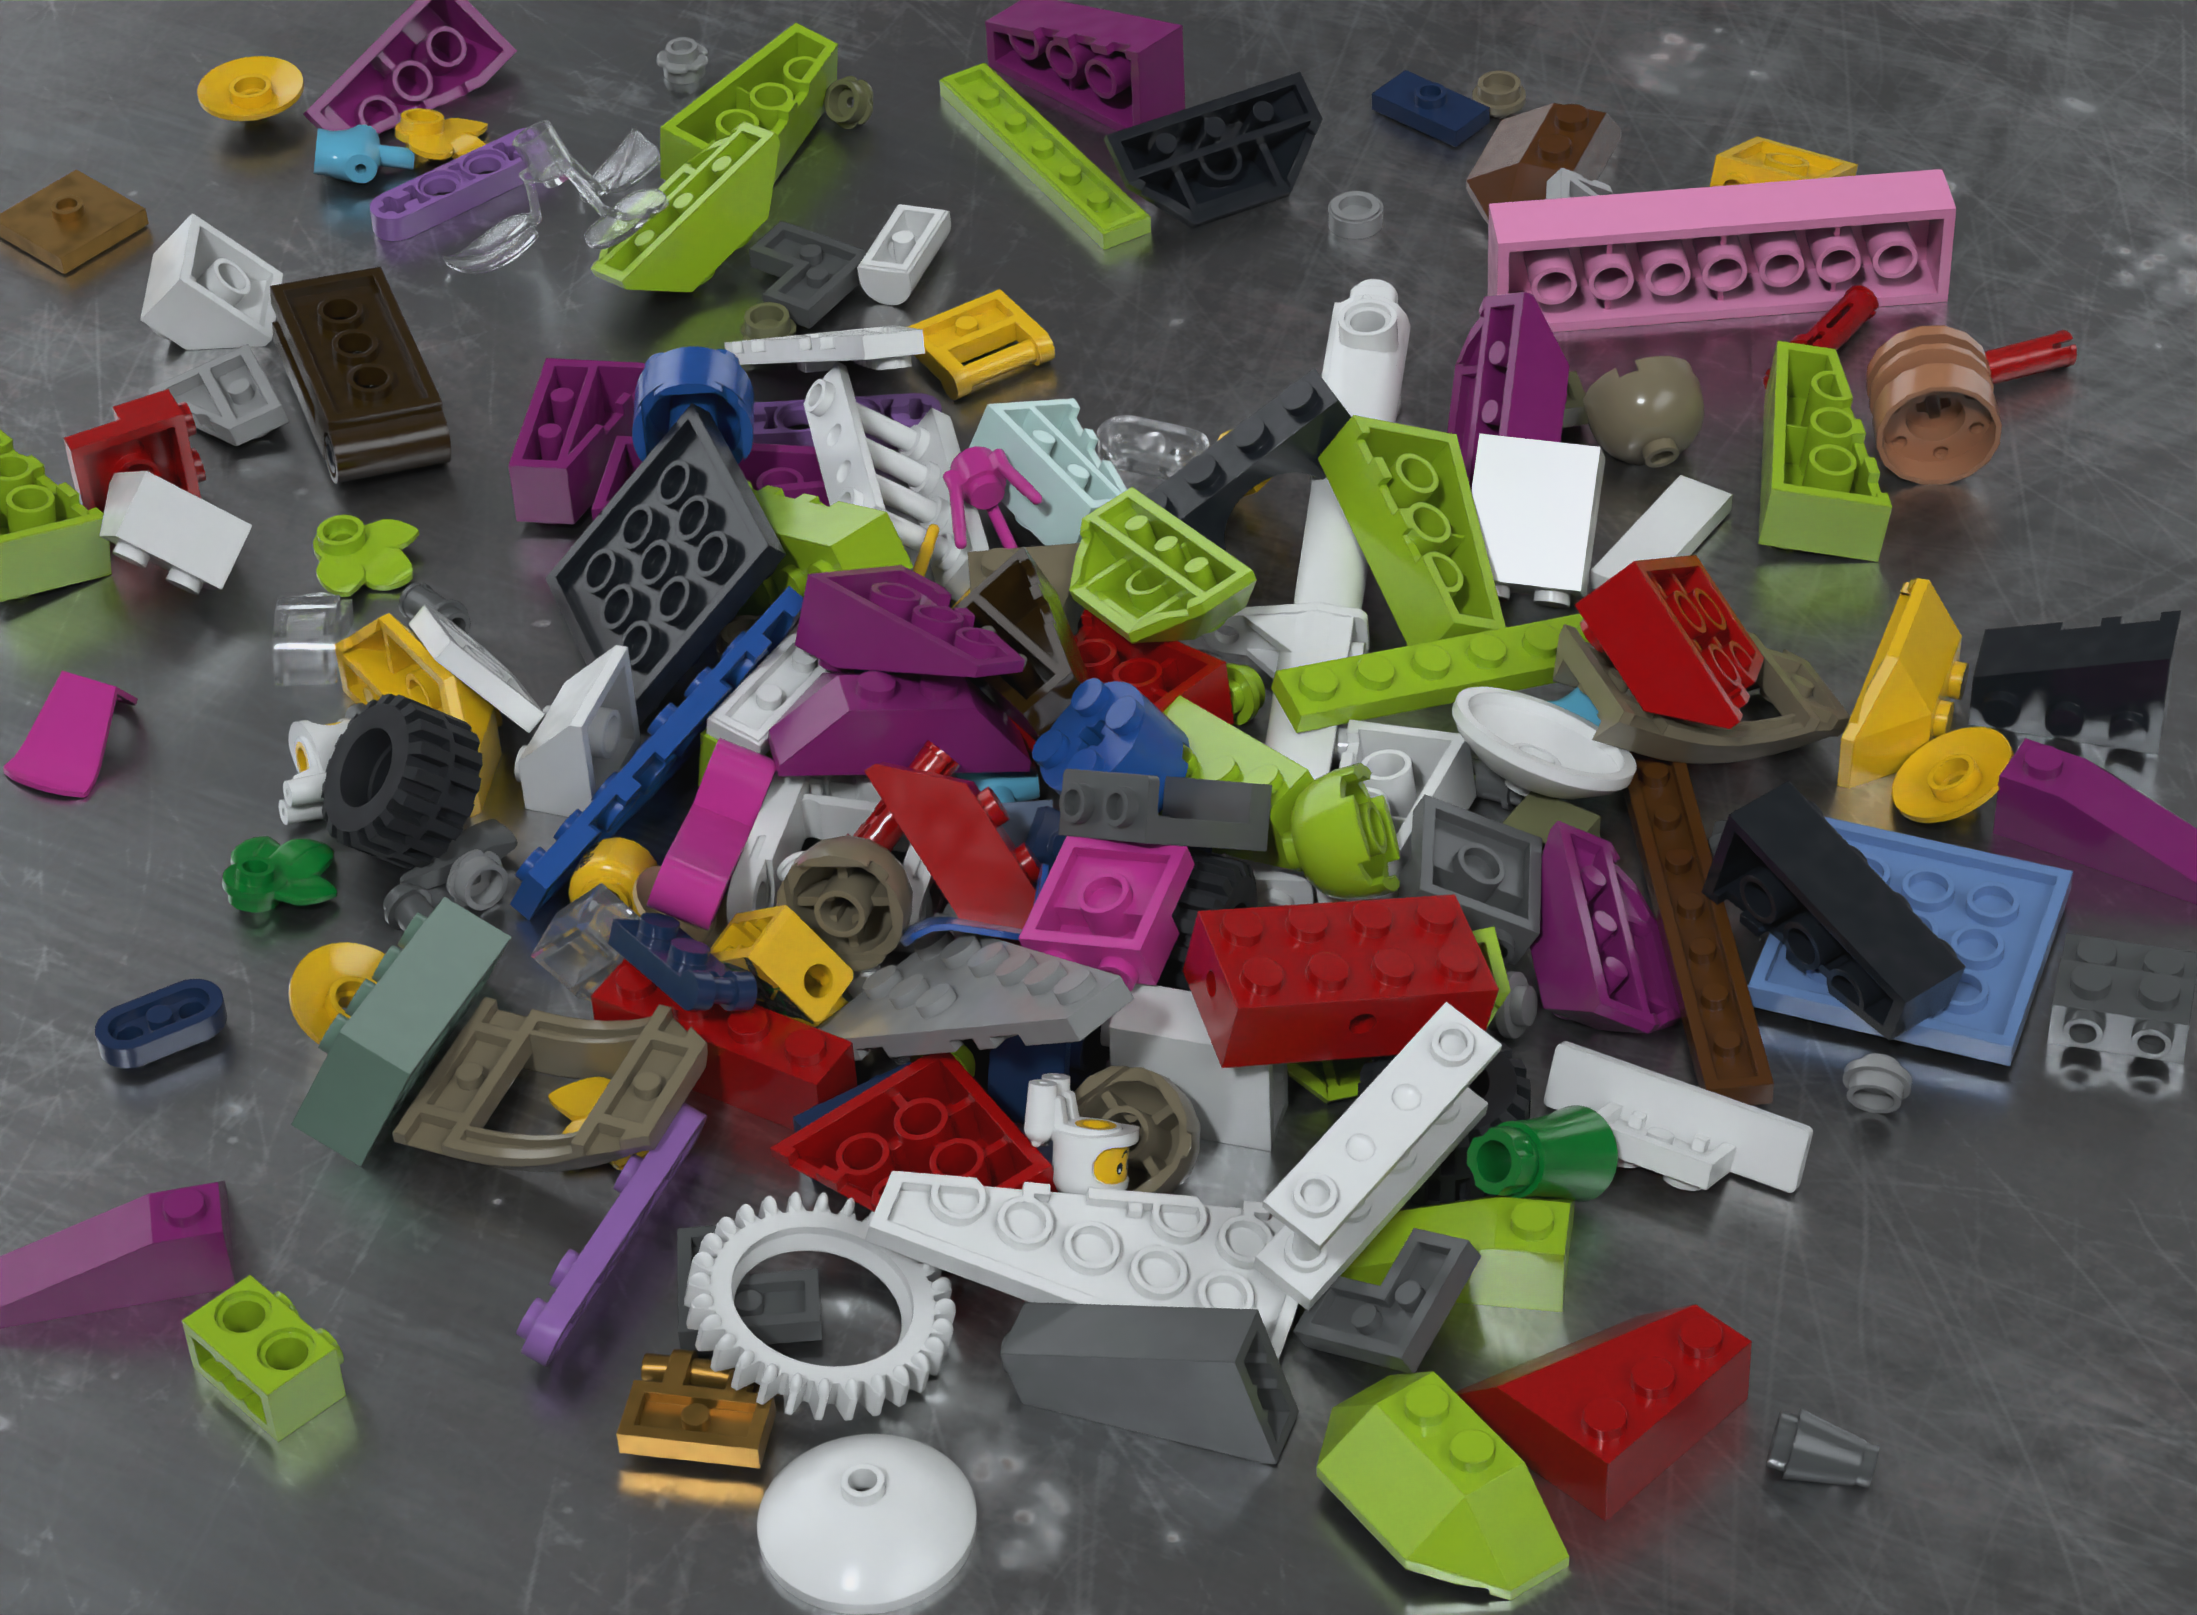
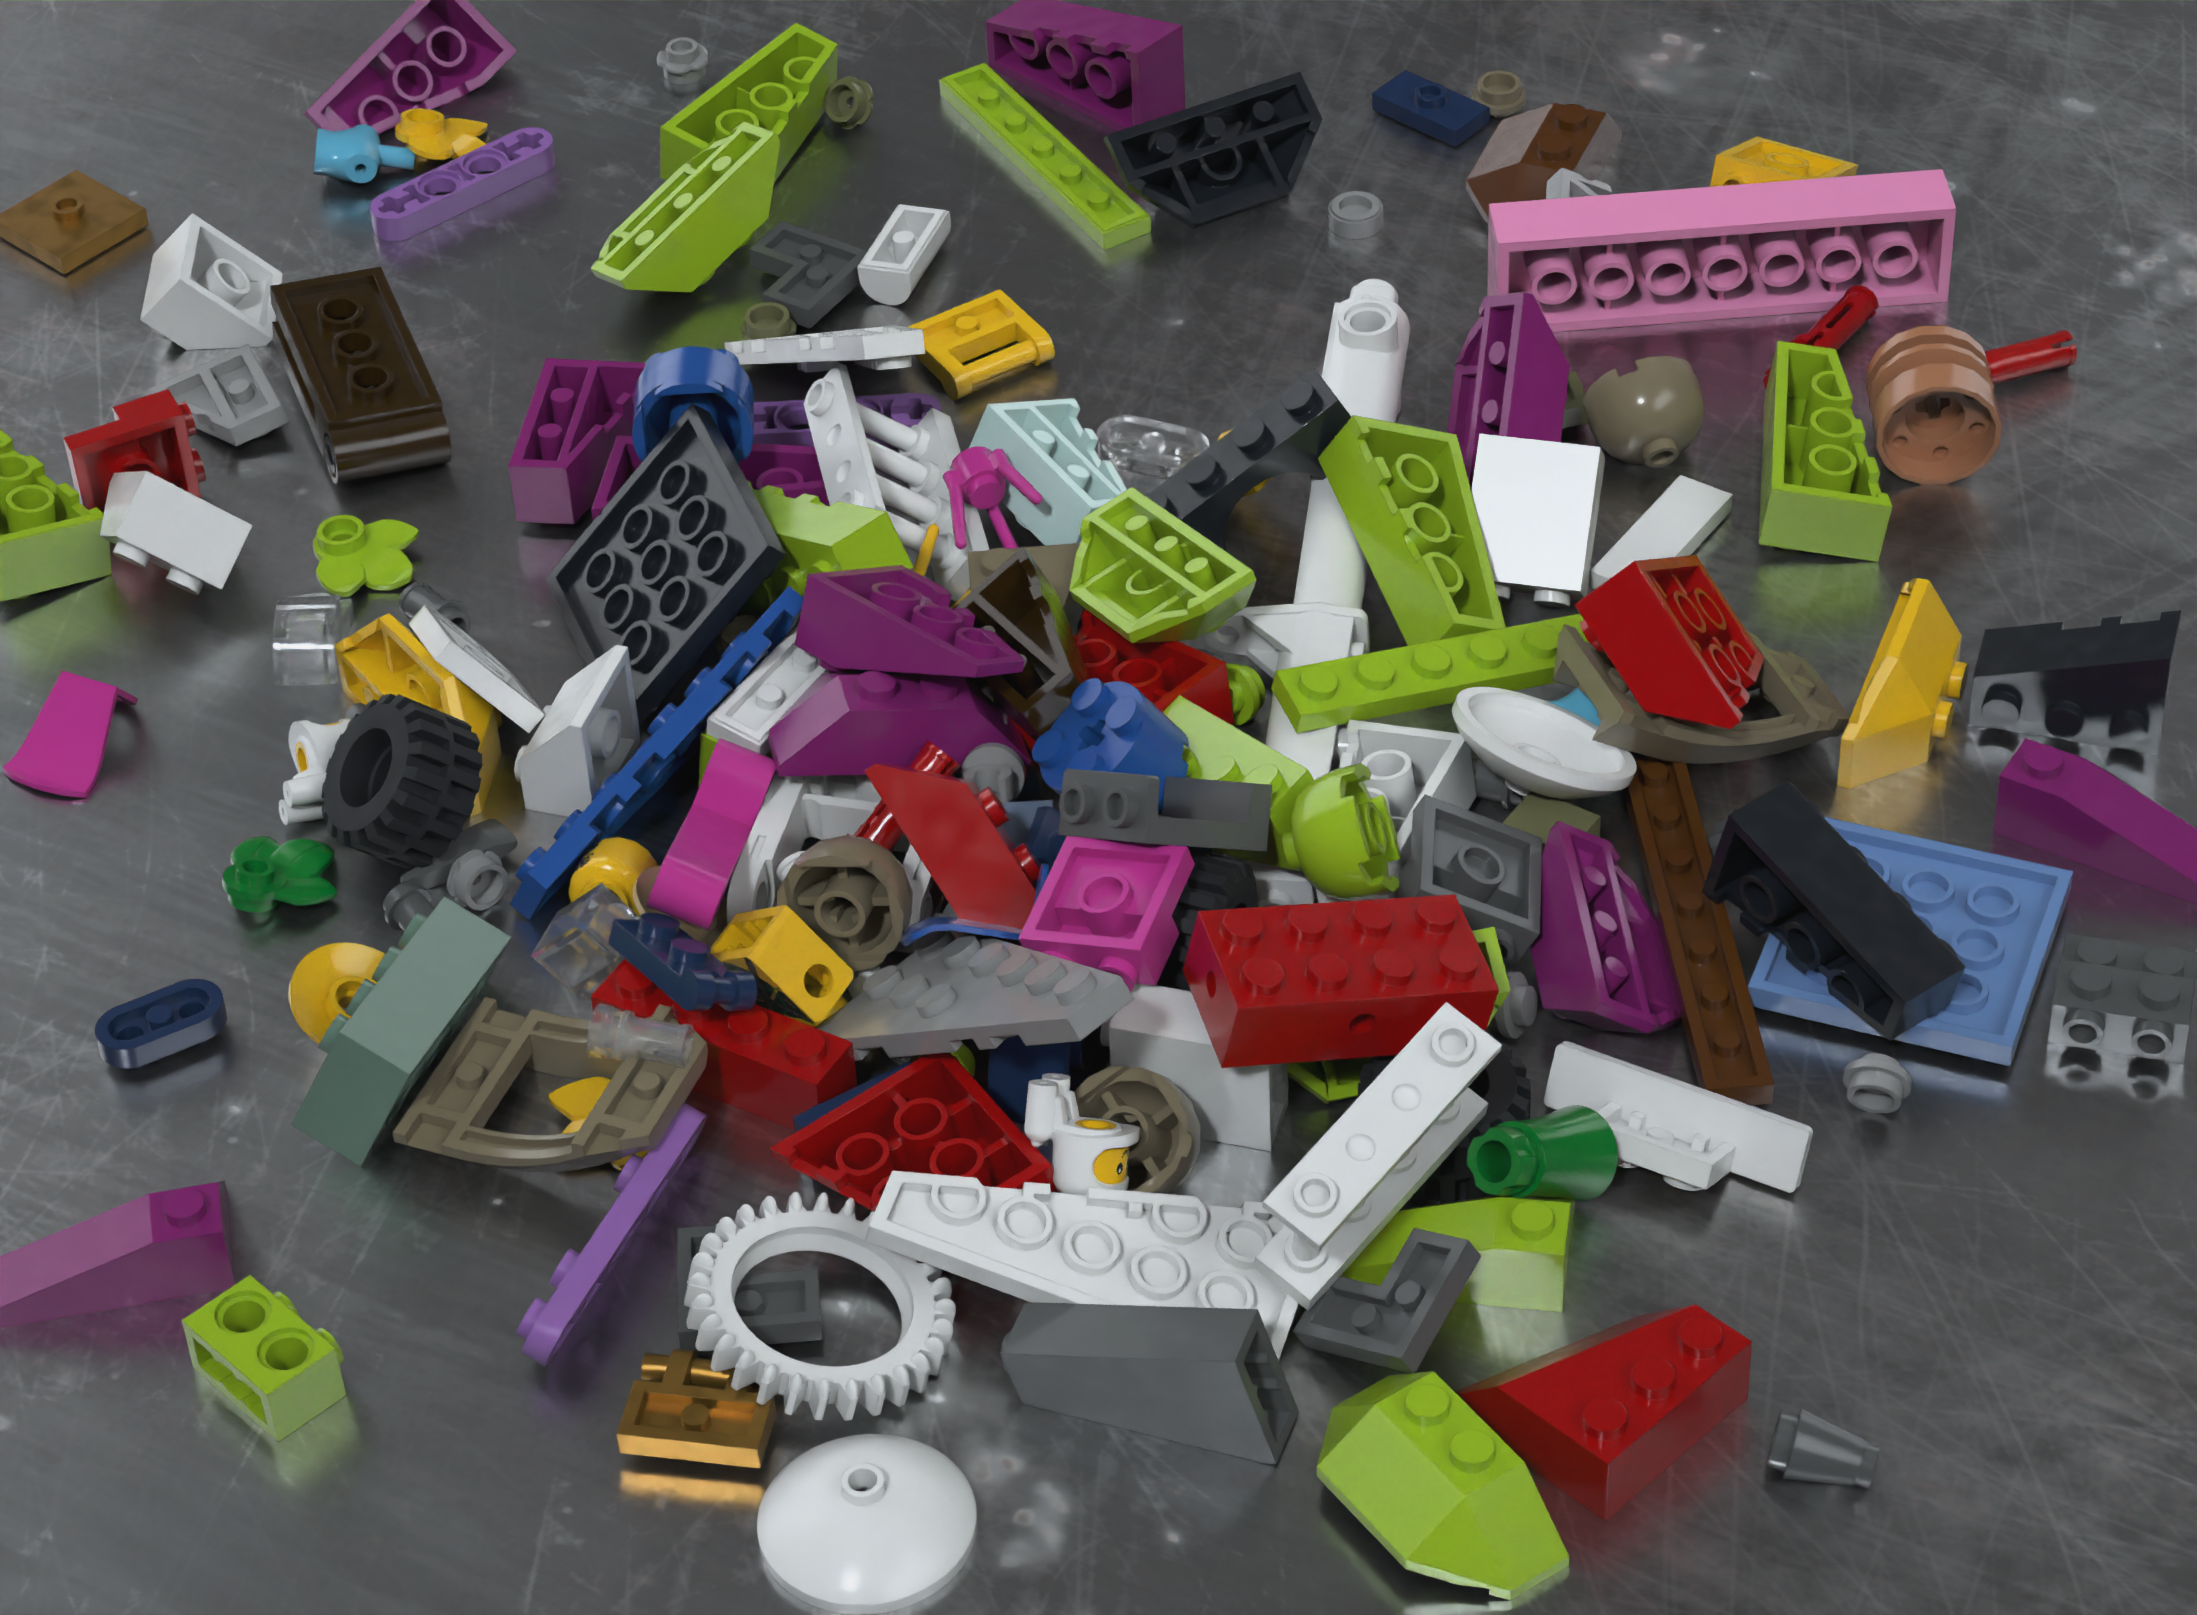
yellow dish [197,56,304,121] -> none
clear plant [442,120,669,274] -> none
yellow dish [1891,727,2014,823] -> none
none -> clear pin [587,1003,694,1068]
none -> light grey plate [961,742,1026,803]

